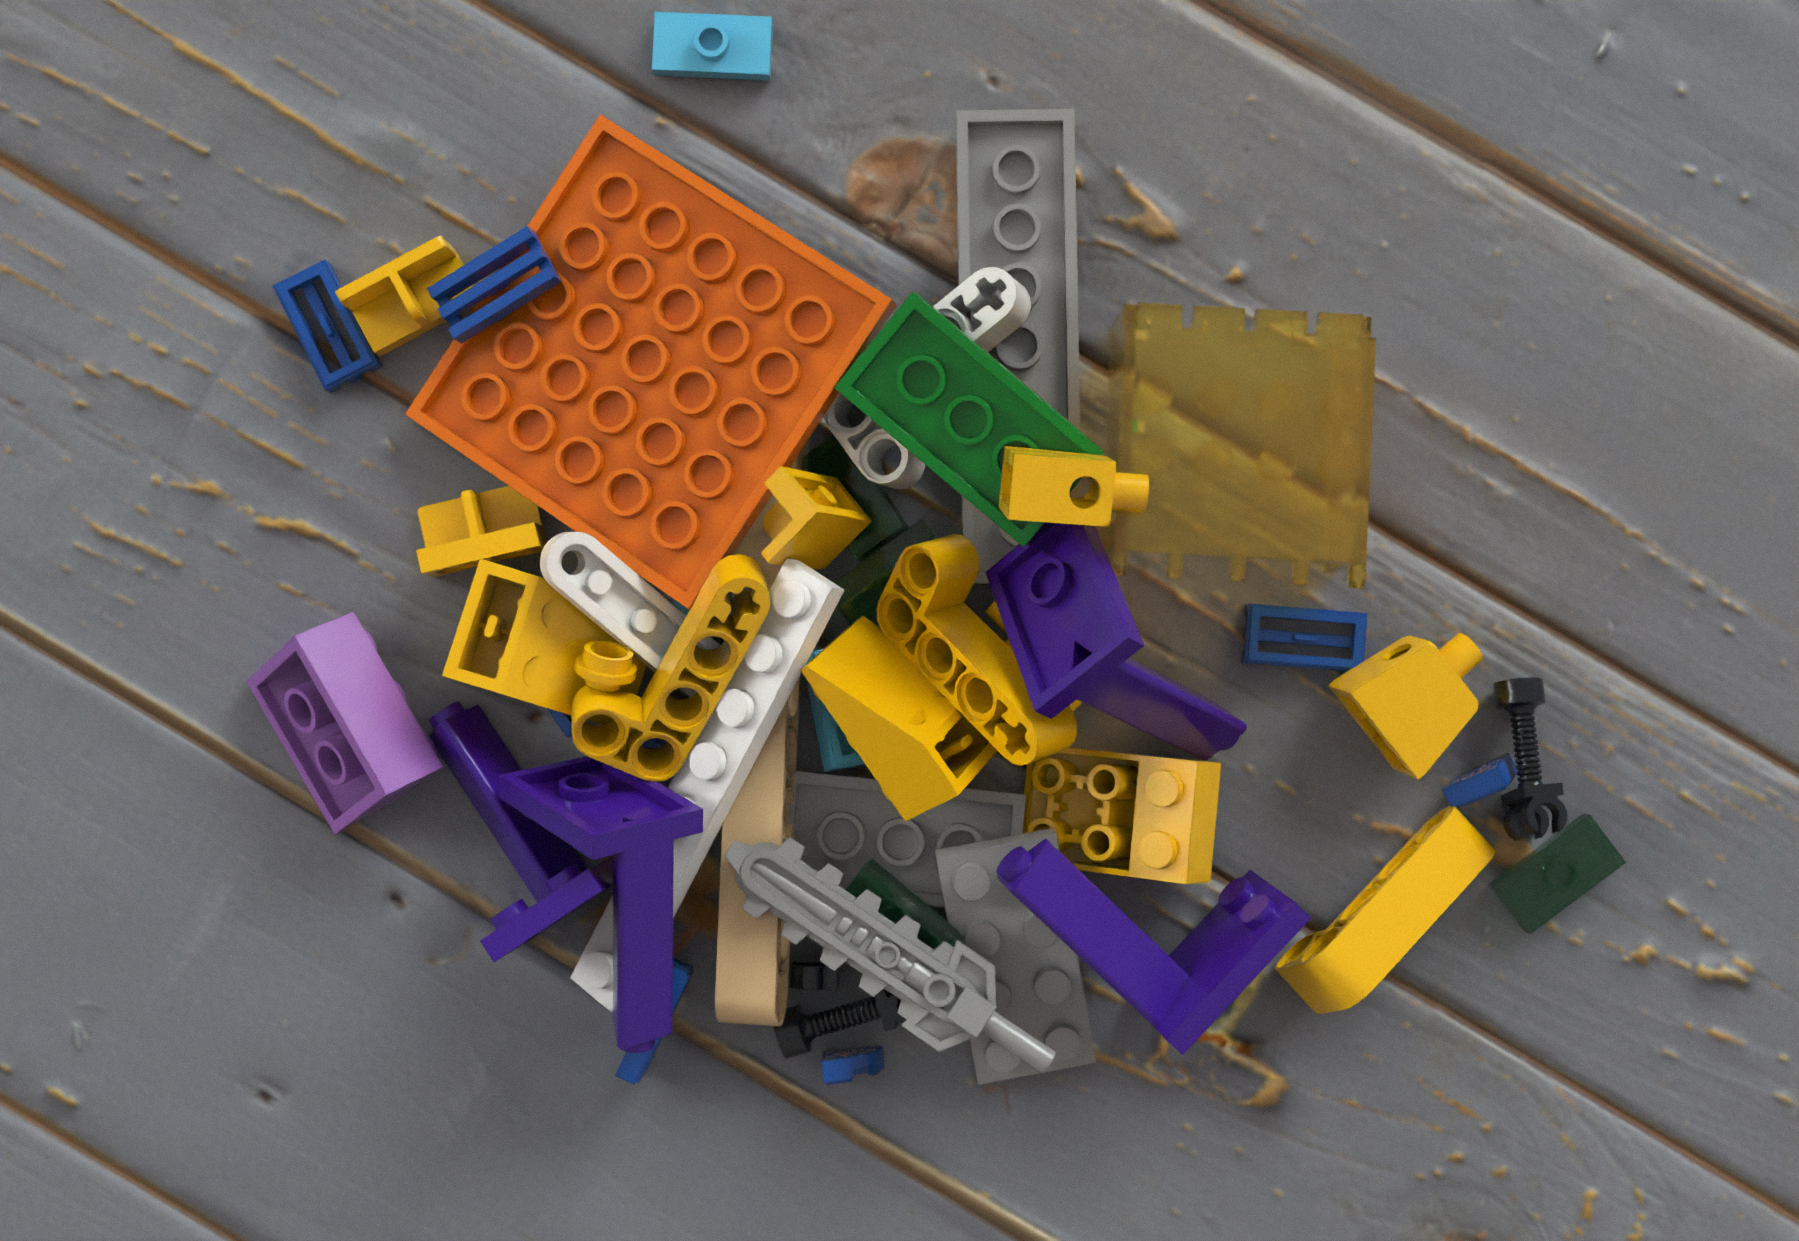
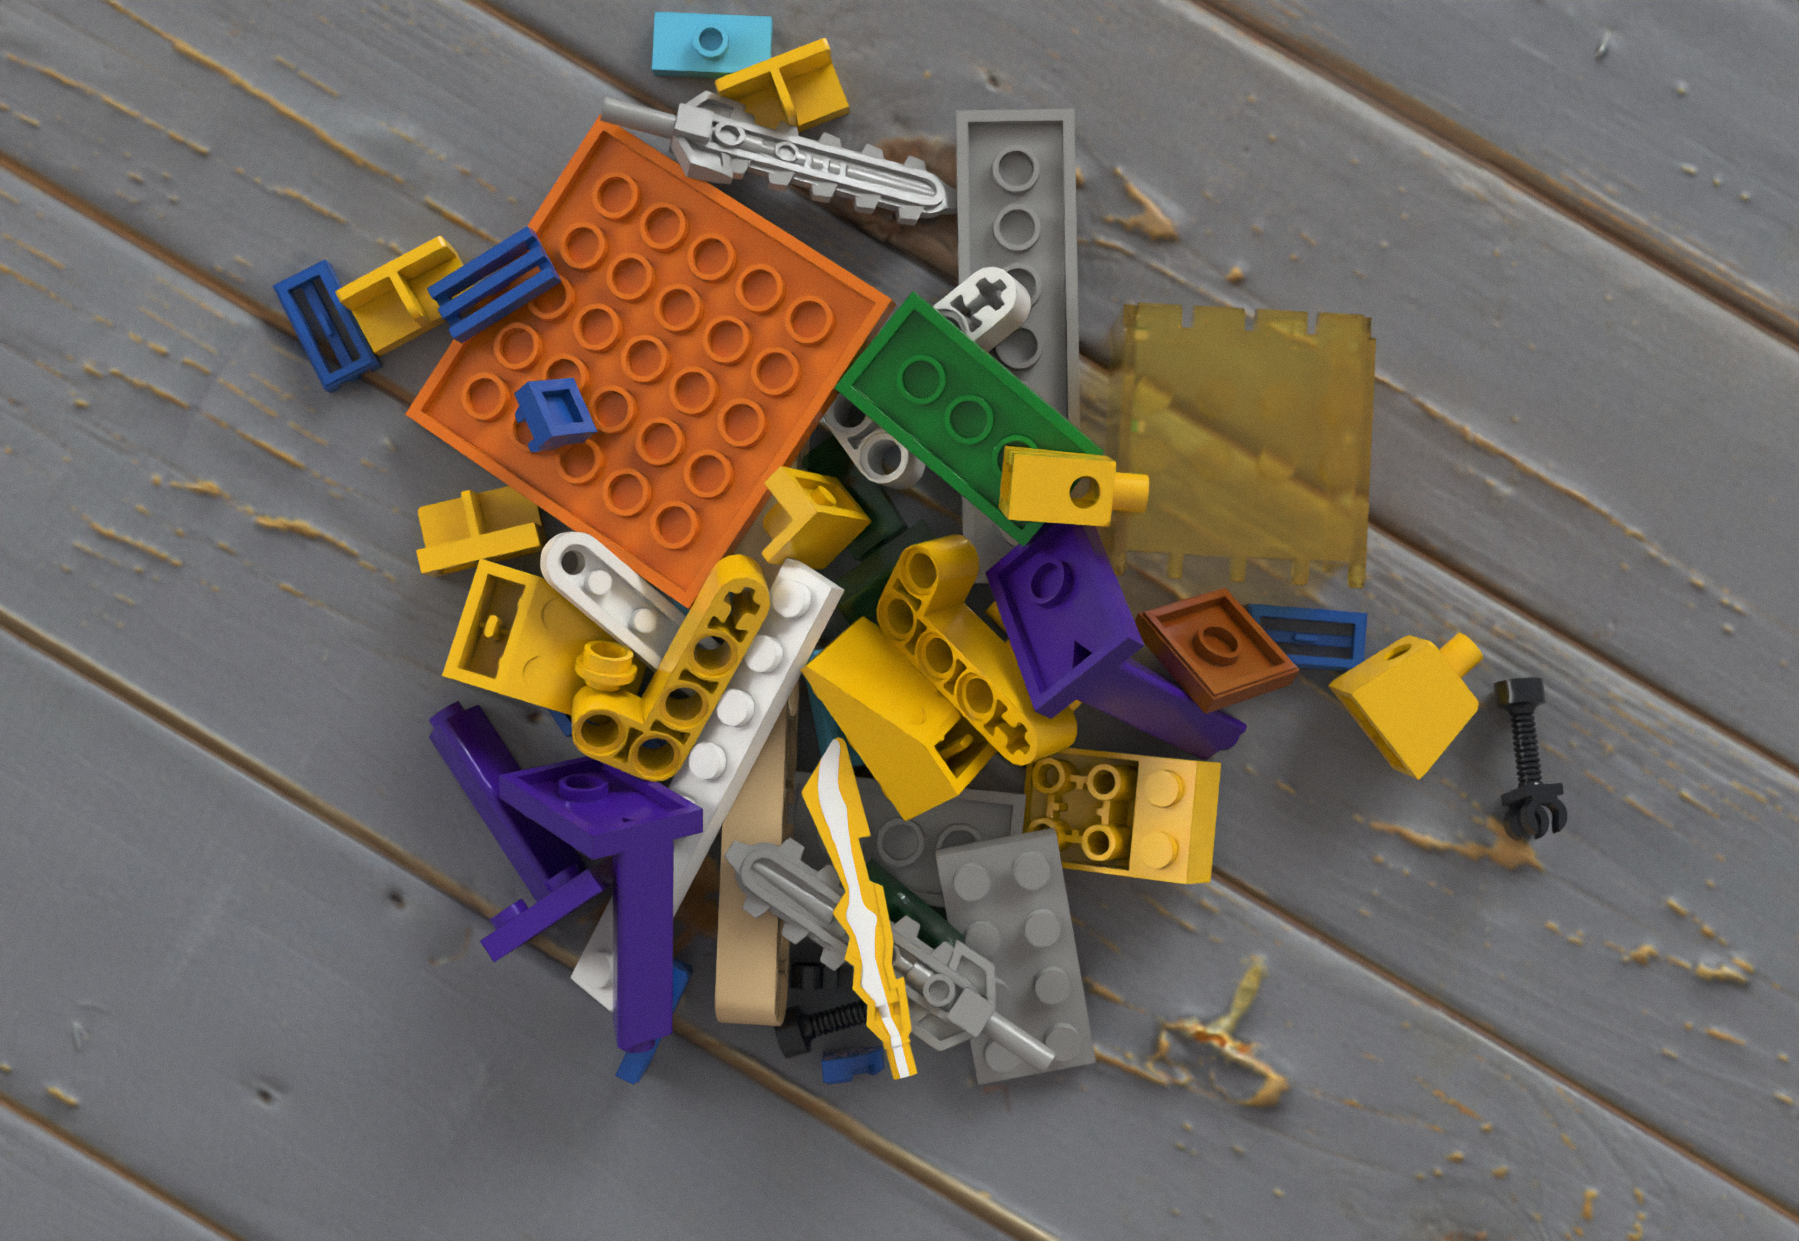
medium lavender slope [246,612,443,834] -> none
dark purple piece [996,839,1311,1055] -> none
yellow beam [1275,806,1496,1015] -> none
blue tile [1442,752,1518,808] -> none
clear green plate [1489,813,1626,934] -> none
none -> blue tile [514,378,597,452]
none -> light grey bar [600,90,957,226]
none -> yellow panel [714,38,850,133]
none -> yellow sword [801,737,918,1080]
none -> dark orange plate [1134,588,1300,714]

